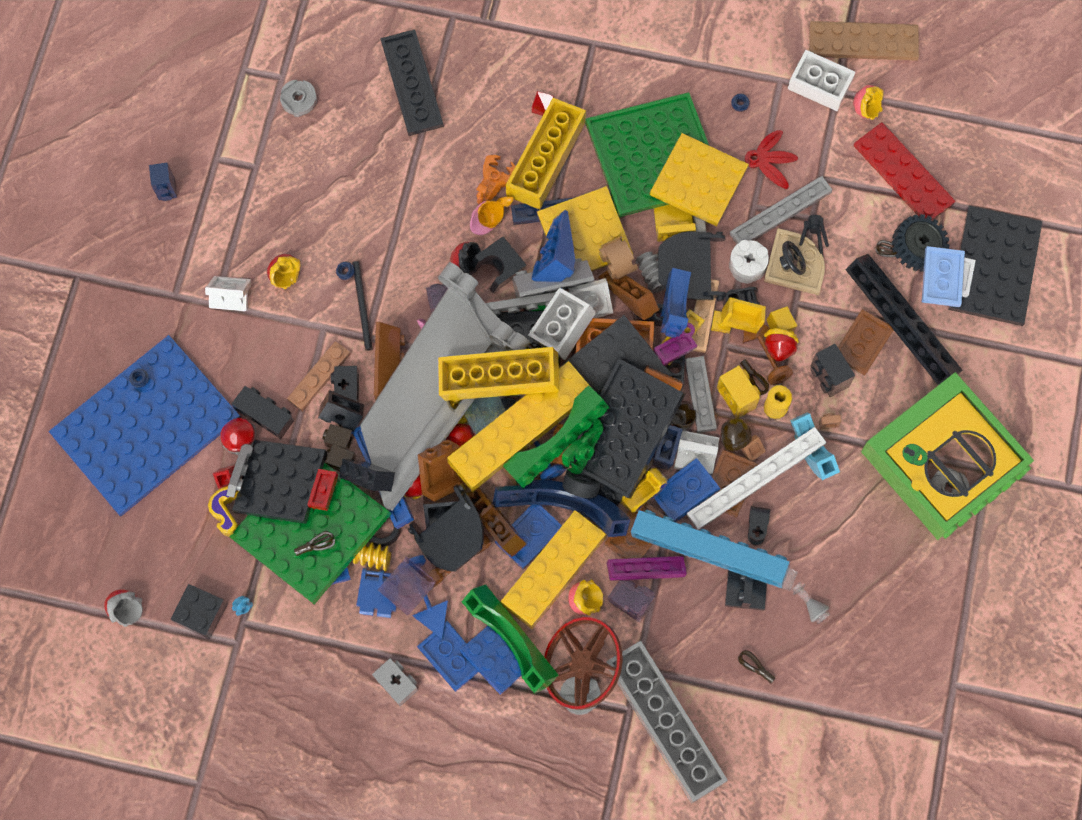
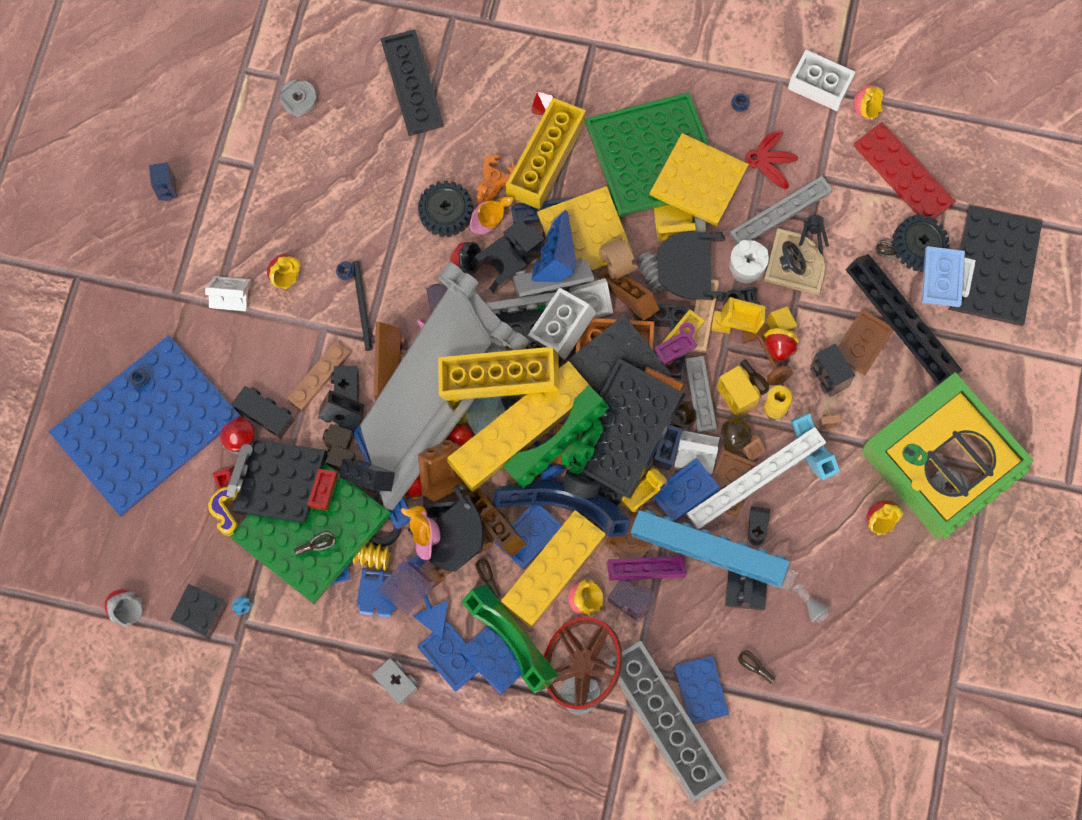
blue arch [661,268,691,338] -> none
medium nougat plate [809,21,919,61] -> none
none -> light orange hair [401,506,441,560]
none -> wheel [418,181,473,237]
none -> dark brown piece [475,559,501,598]
none -> black brick [503,219,544,266]
none -> blue plate [674,656,729,724]
none -> yellow hair [866,500,903,535]

